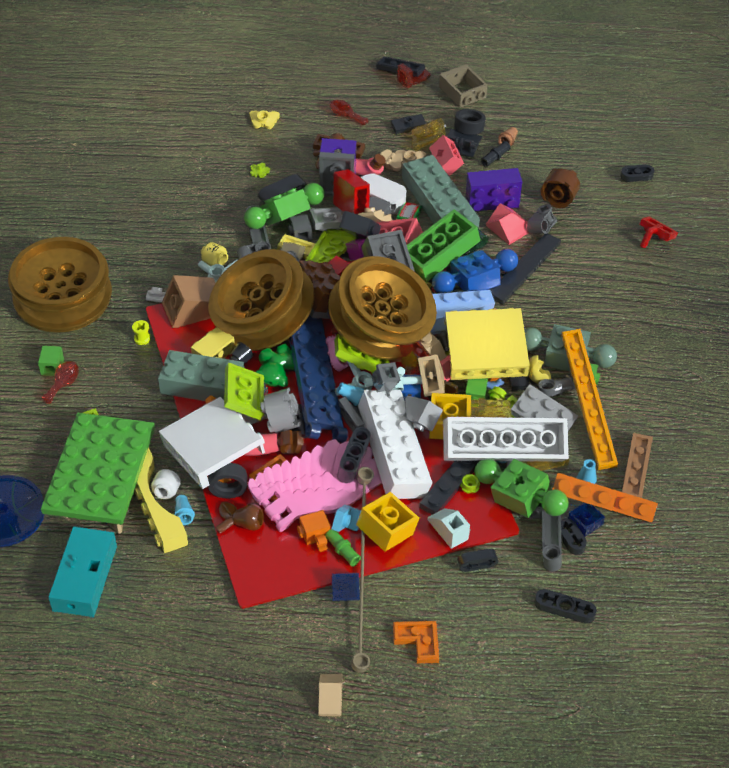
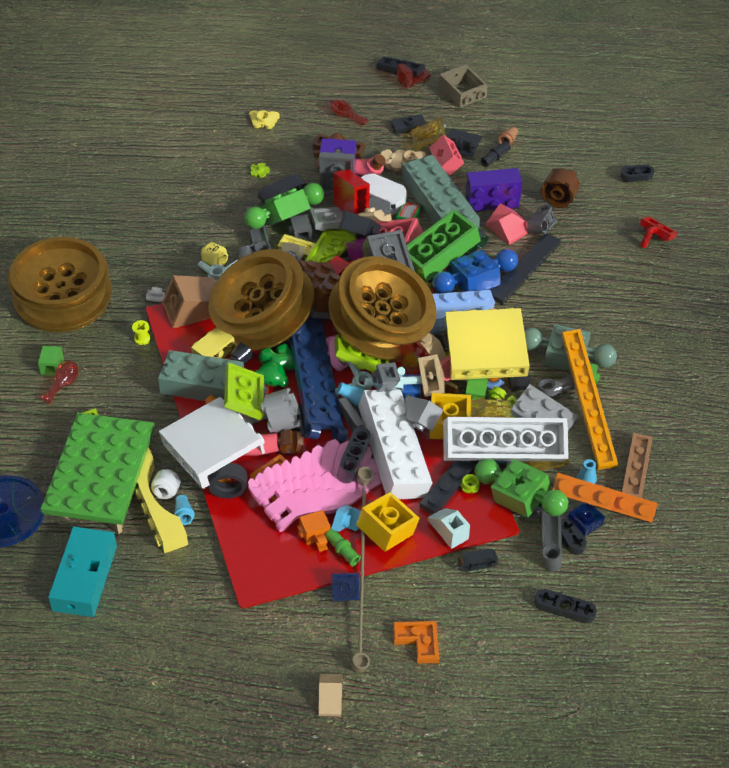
reddish brown piece [216,502,264,534] -> none
black tyre [454,109,486,135] -> none
light yellow hair [528,355,551,384] -> none

